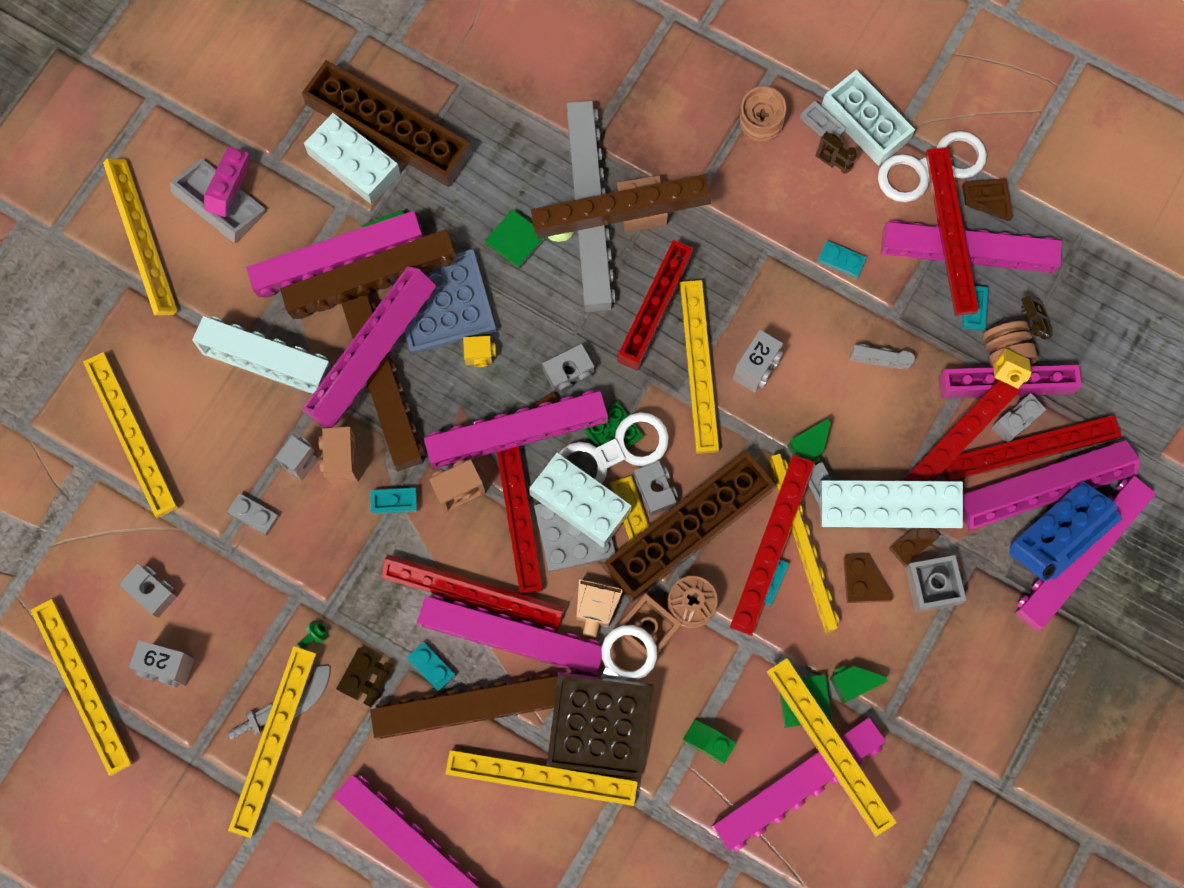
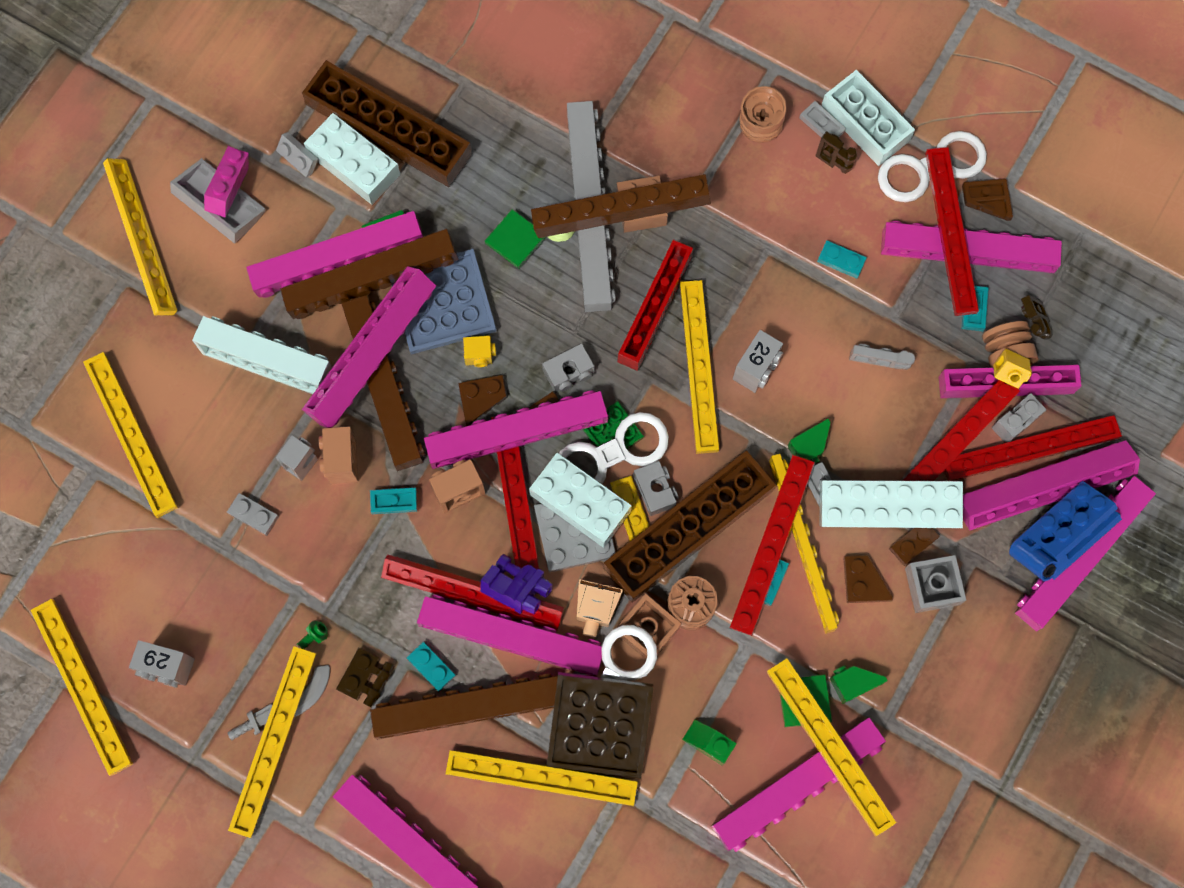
light grey brick [119,564,177,618] -> none
none -> light grey plate [276,132,318,177]
none -> reddish brown wing [458,375,507,426]
none -> dark purple hips [480,554,553,614]

